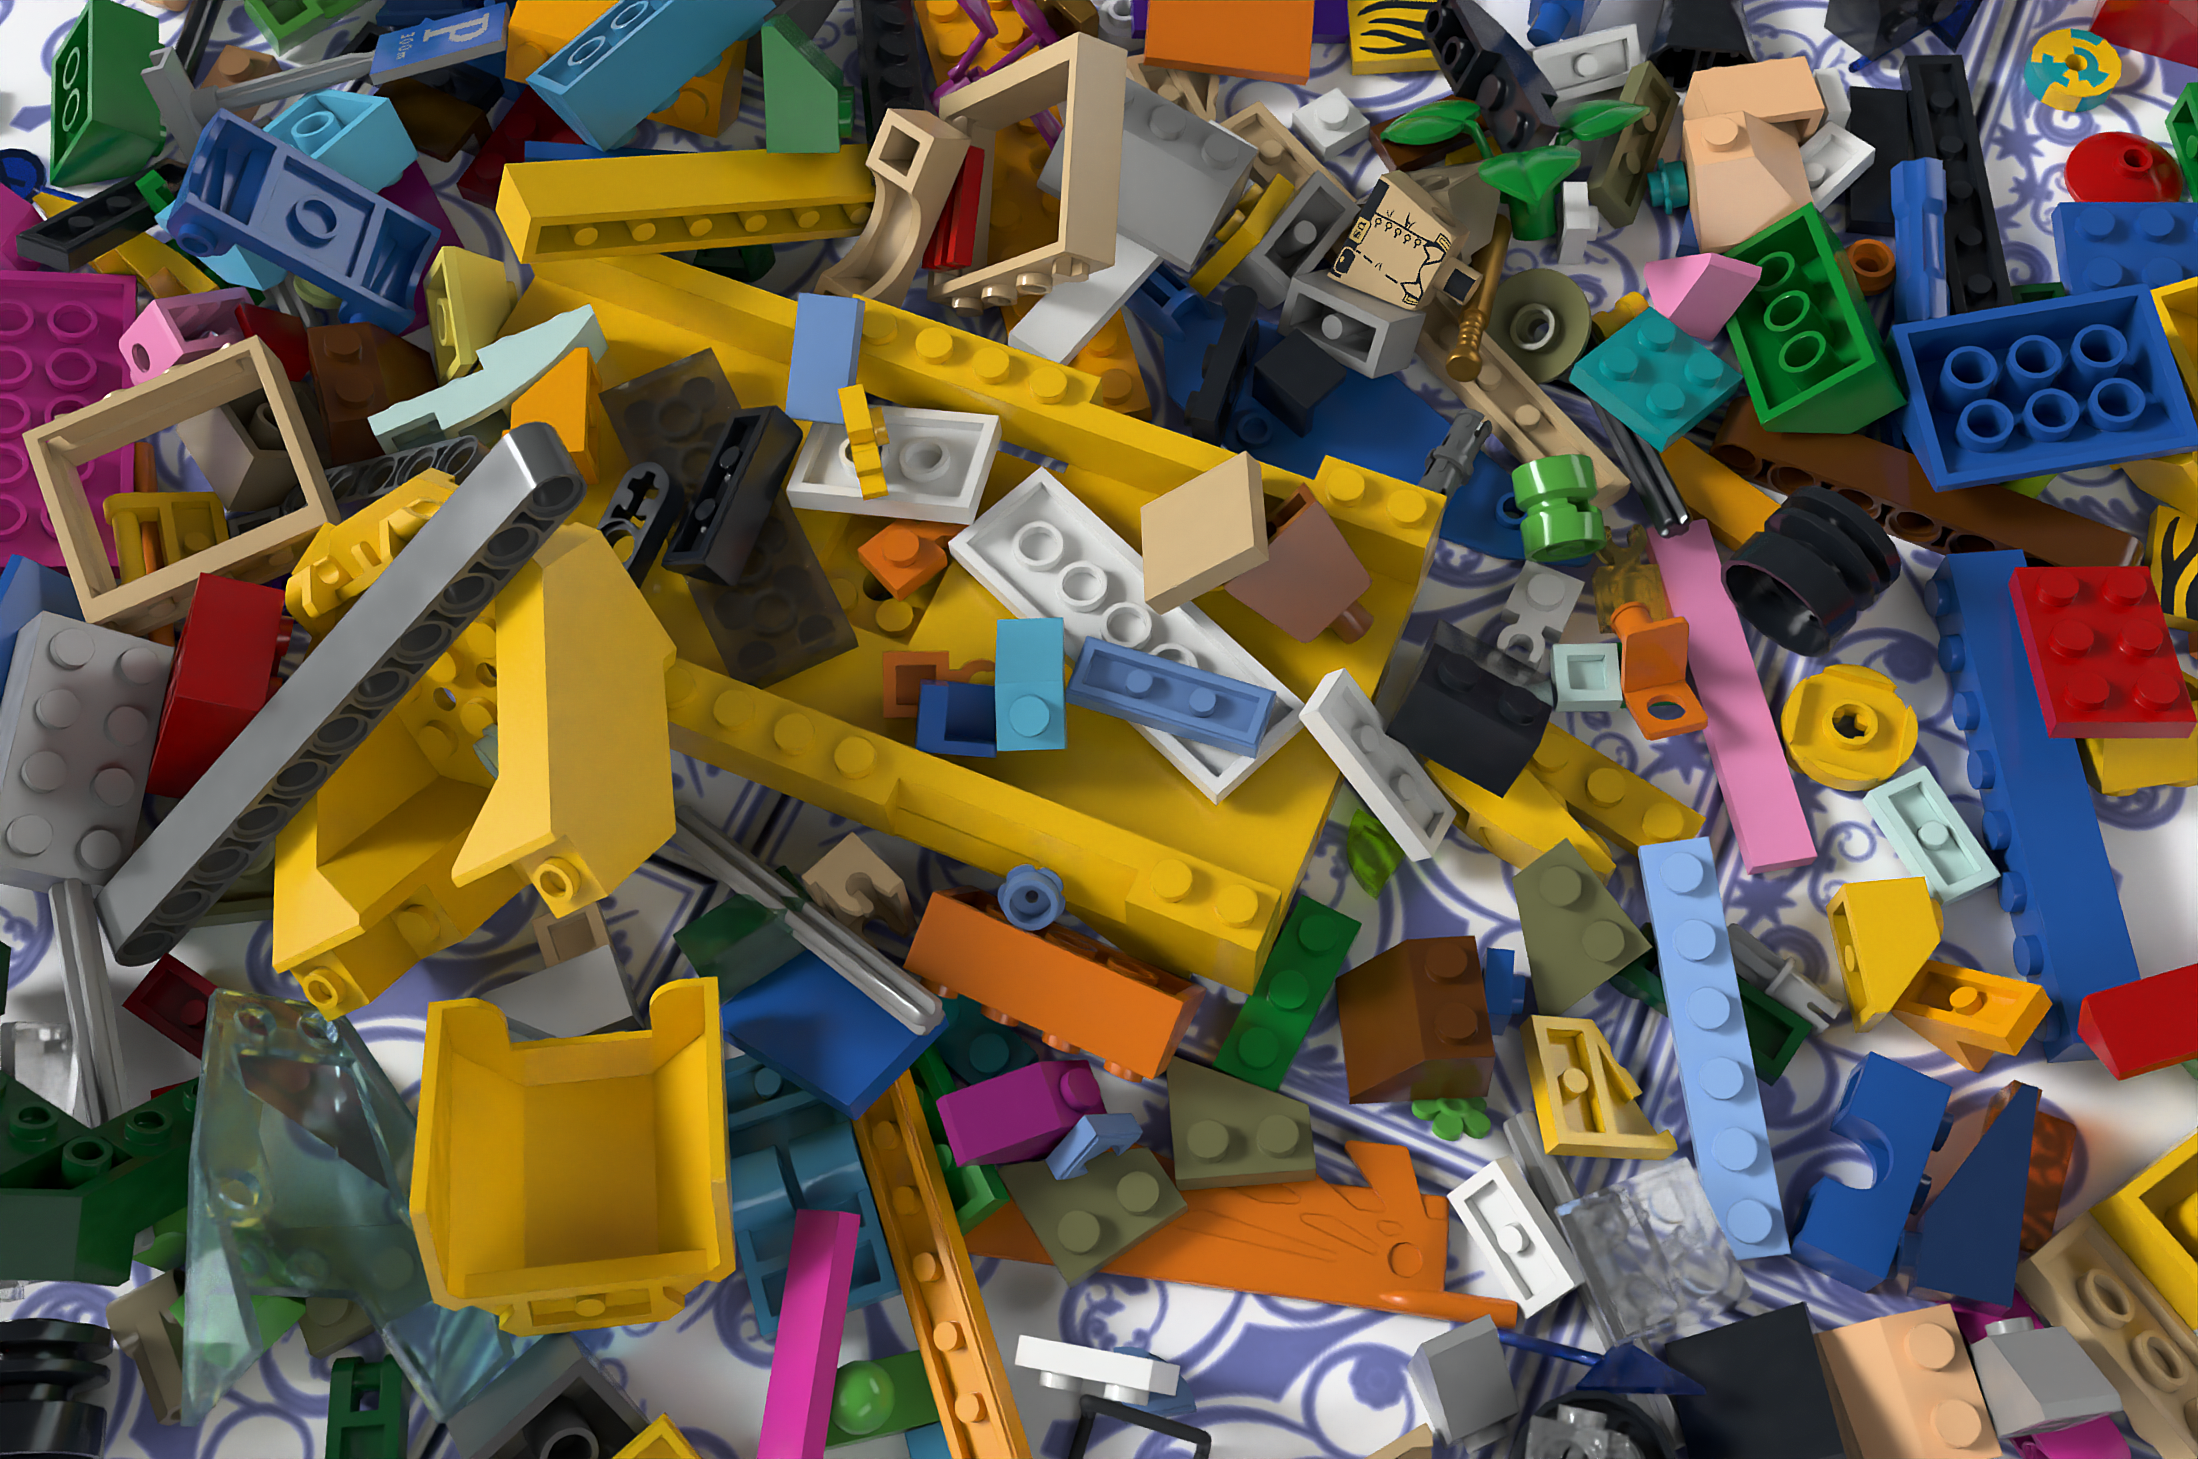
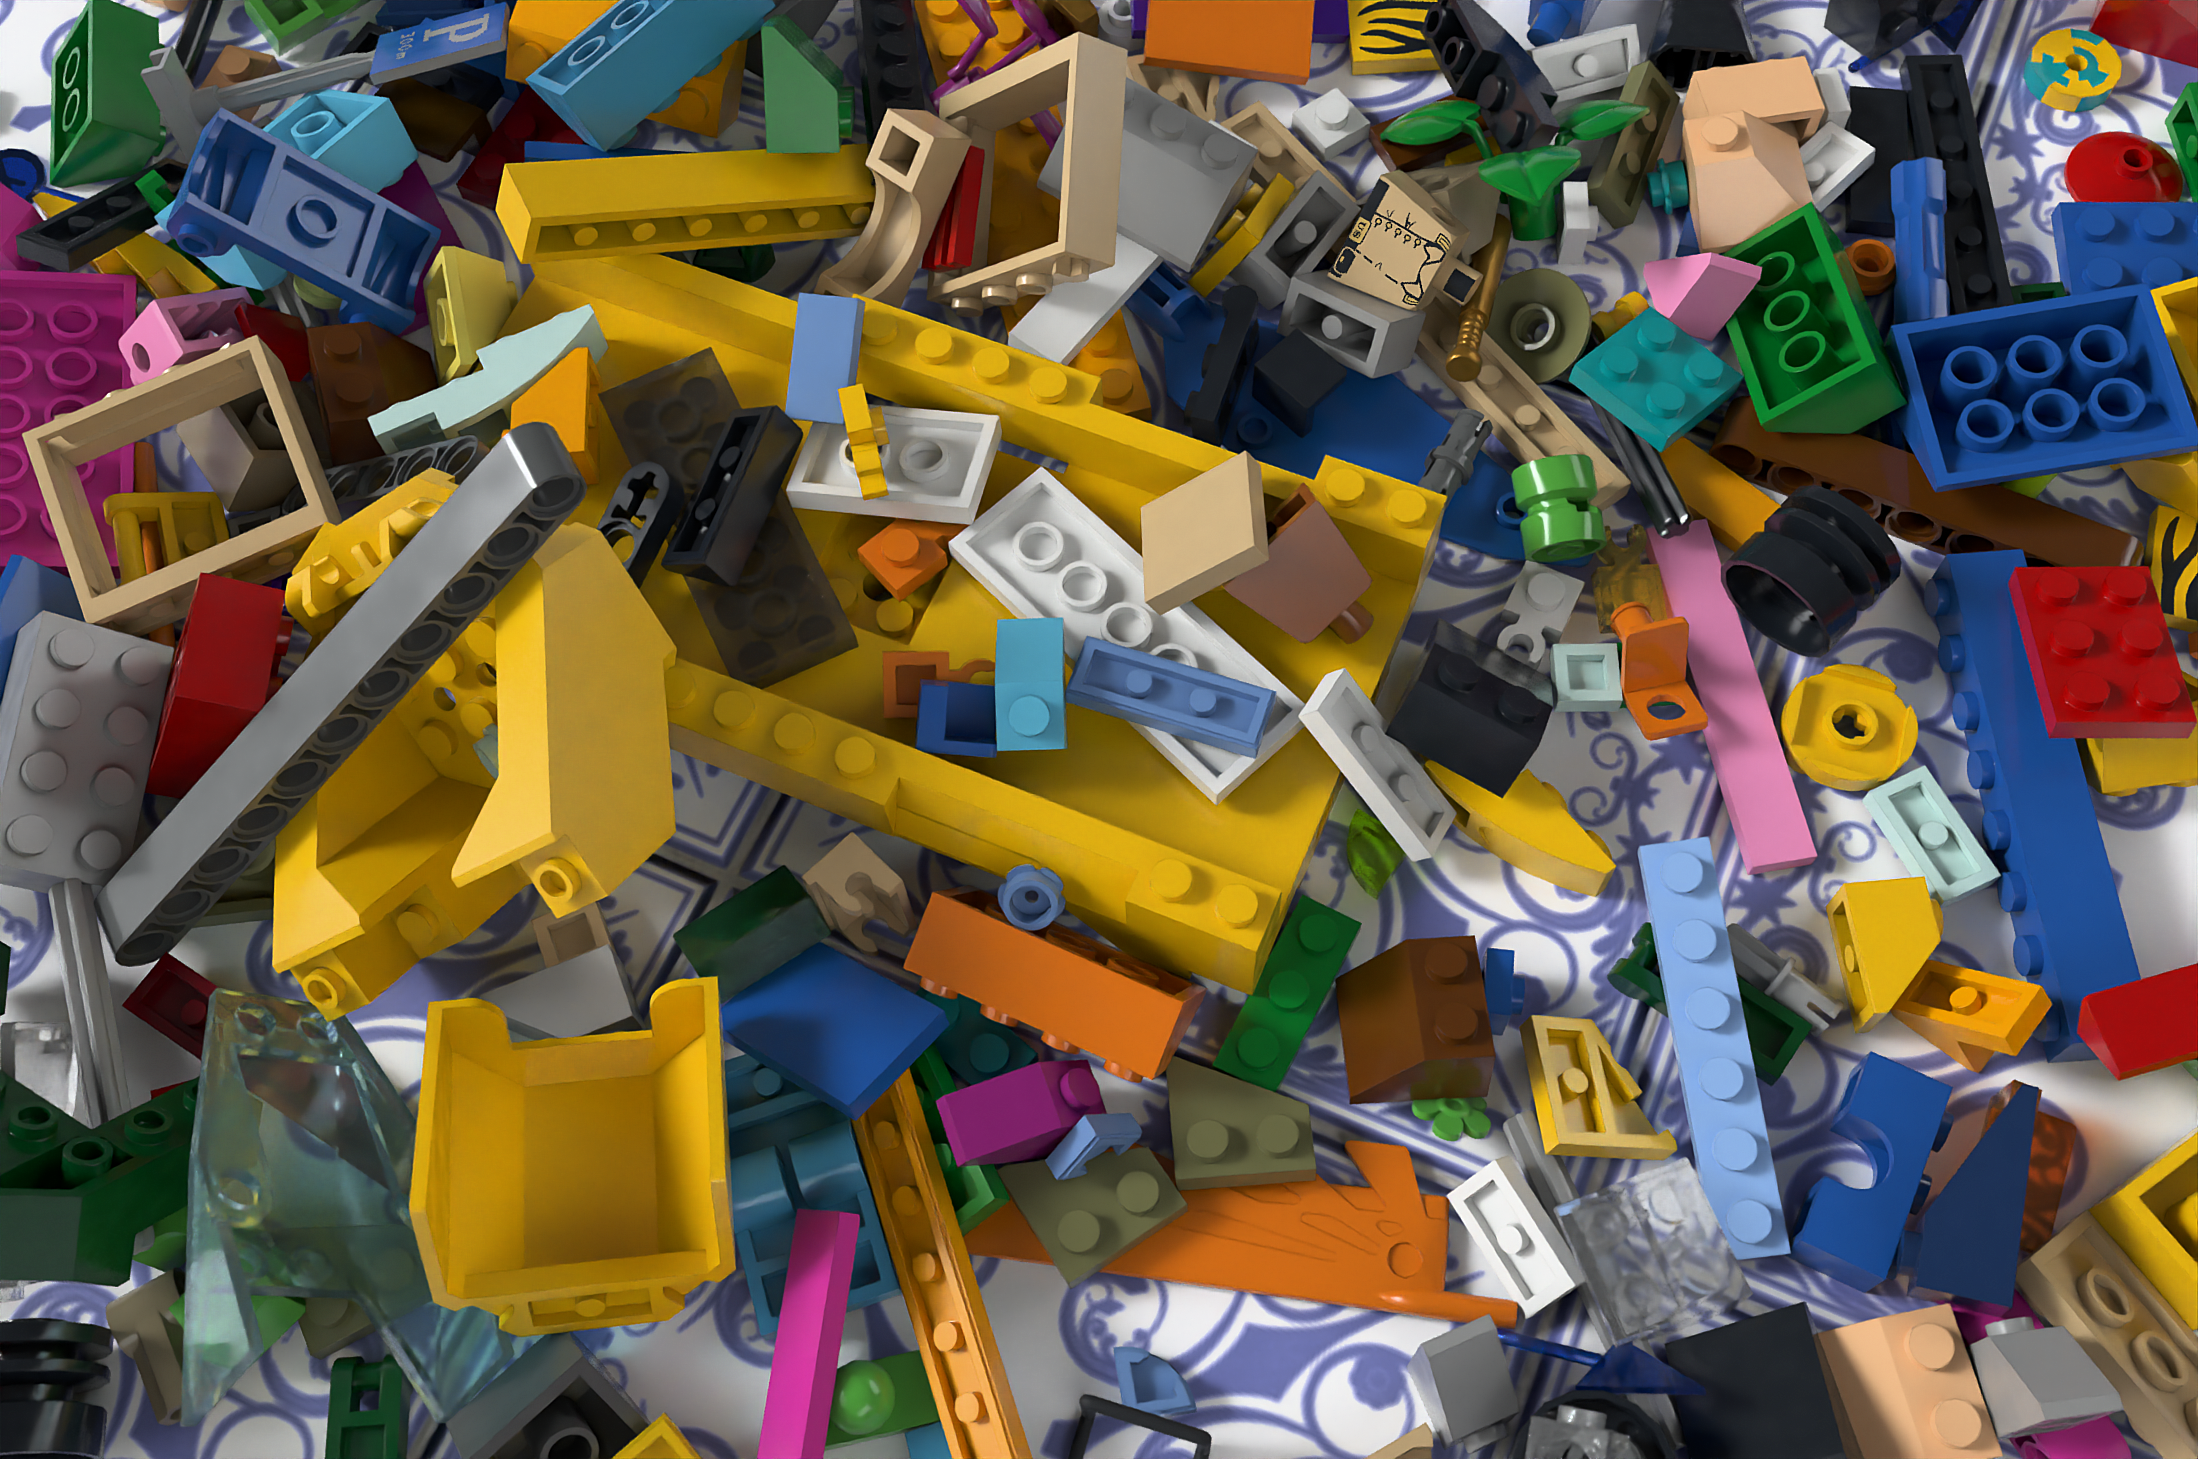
light grey axle [669,805,945,1036] -> none
white plate [1014,1335,1180,1406] -> none
olive wing [1512,837,1652,1017] -> none
yellow plate [1520,721,1707,859] -> none

